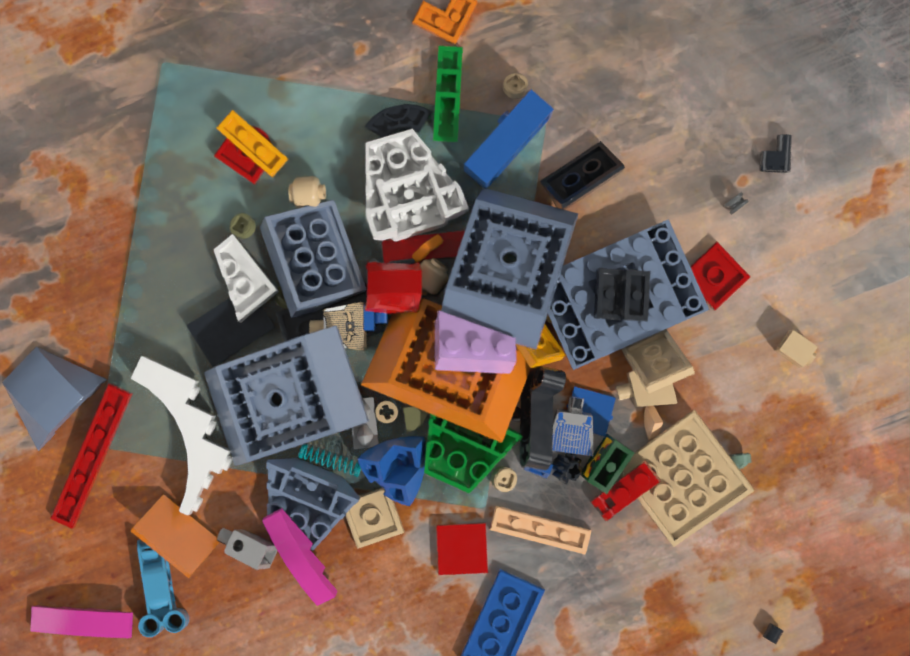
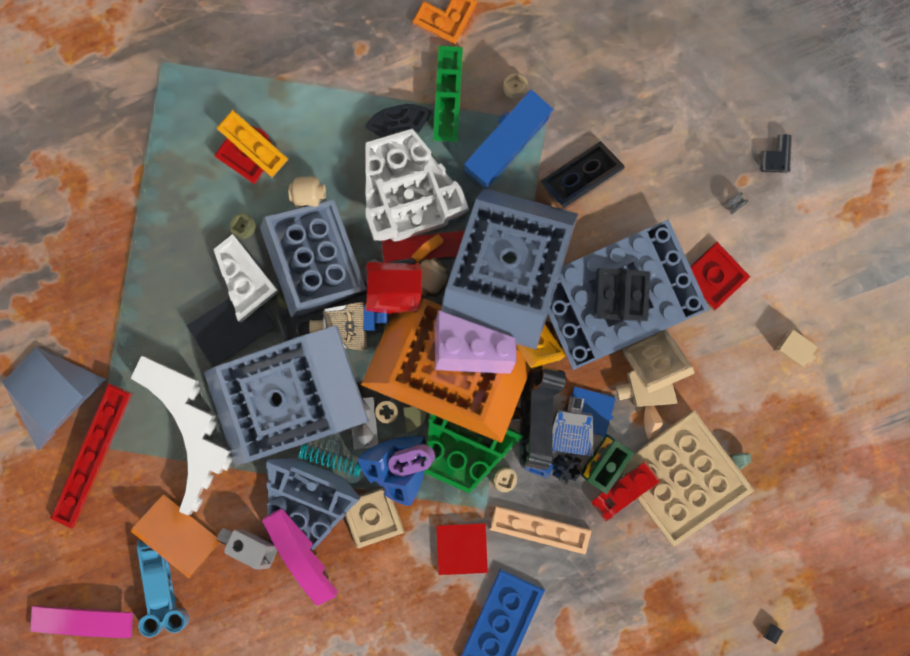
none -> medium lavender beam [388,445,435,476]

